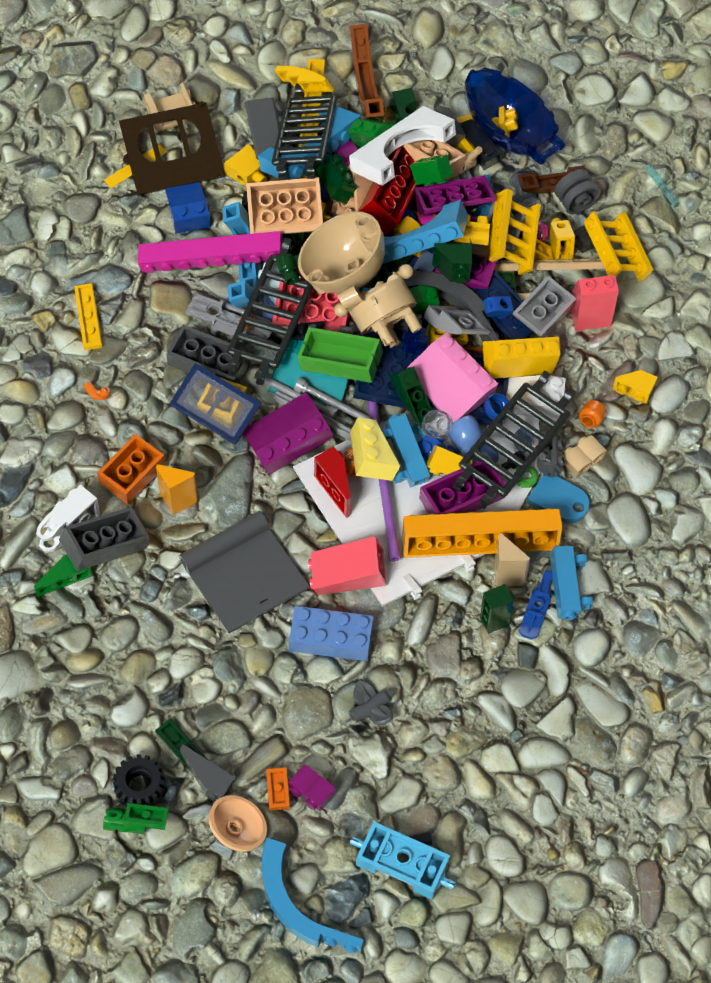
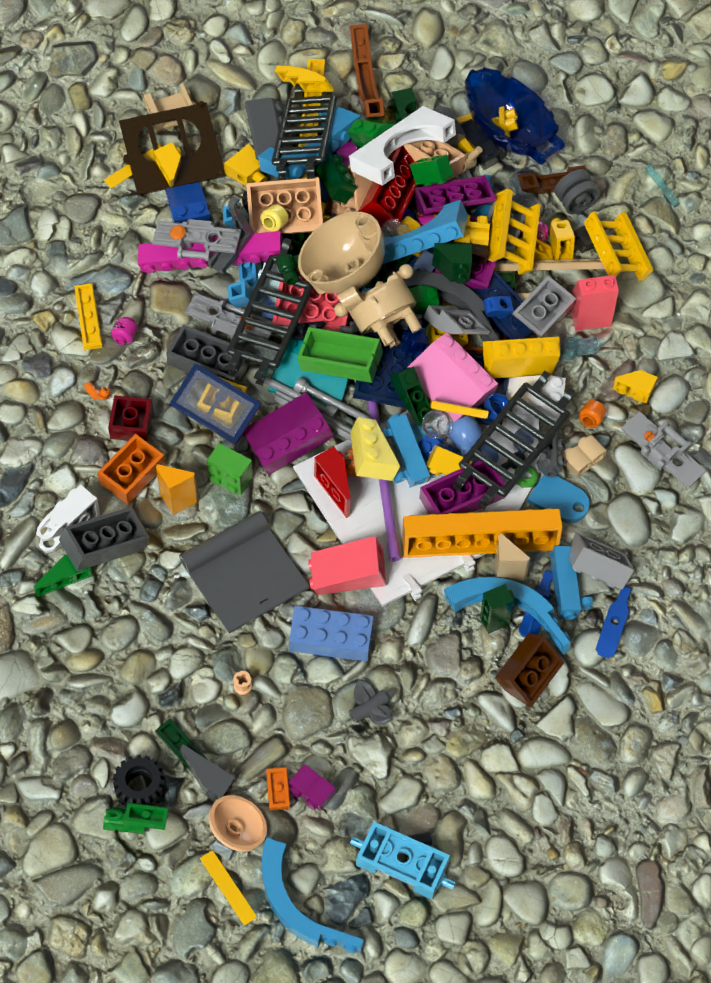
none -> dark red brick [108,395,153,442]
none -> dark pink head [111,317,138,345]
none -> light grey piece [152,219,241,261]
none -> yellow slope [153,142,182,187]
none -> yellow sticker [200,850,257,925]
none -> dark grey hinge [207,195,254,274]
none -> bright green brick [207,443,253,495]
none -> light nougat bush [233,671,252,695]
none -> light yellow head [261,205,288,232]
none -> clear hair [382,219,411,237]
none -> yellow tile [430,400,489,419]
none -> dark azure arch [444,577,571,655]
none -> reddish brown slope [495,633,564,707]
none -> clear light blue piece [560,337,598,361]
none -> light grey slope [568,532,634,590]
none -> blue piece [596,586,631,658]
none -> light grey piece [621,411,706,488]

